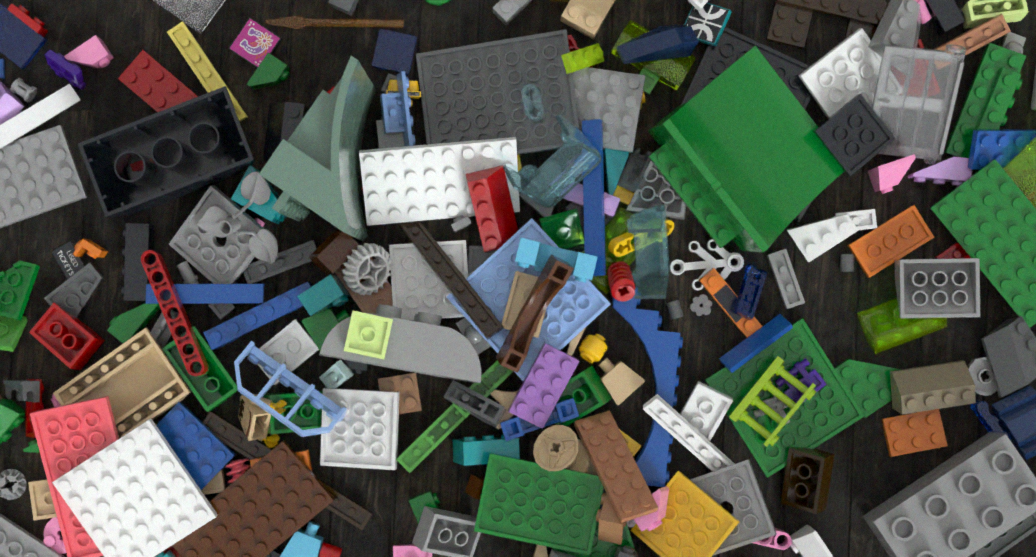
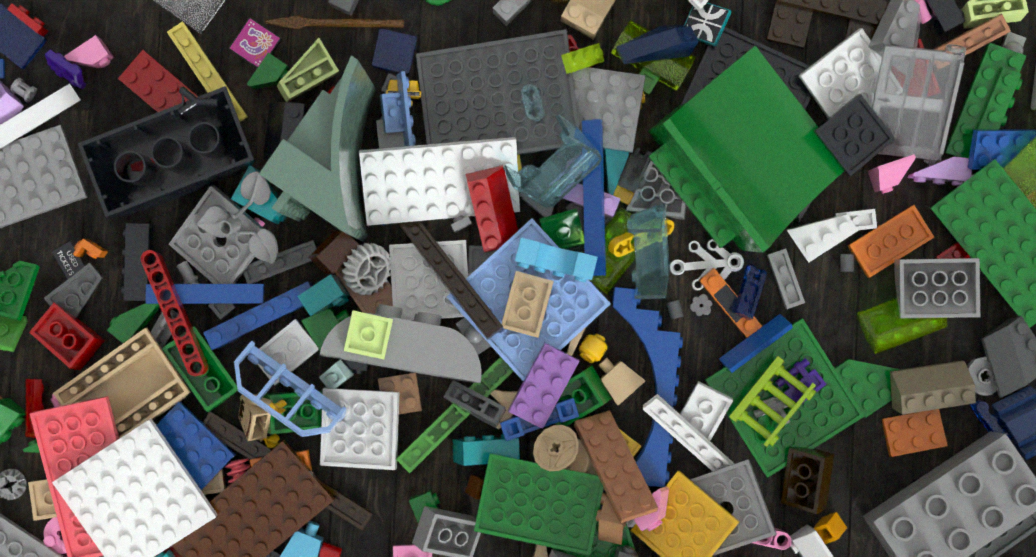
dark grey hinge [3,380,40,403] -> none
reddish brown arch [496,254,574,373] -> none
red piece [607,261,635,302] -> none
none -> black piece [178,87,219,115]
none -> yellowish green wedge [277,38,339,102]
none -> light orange brick [813,512,847,544]

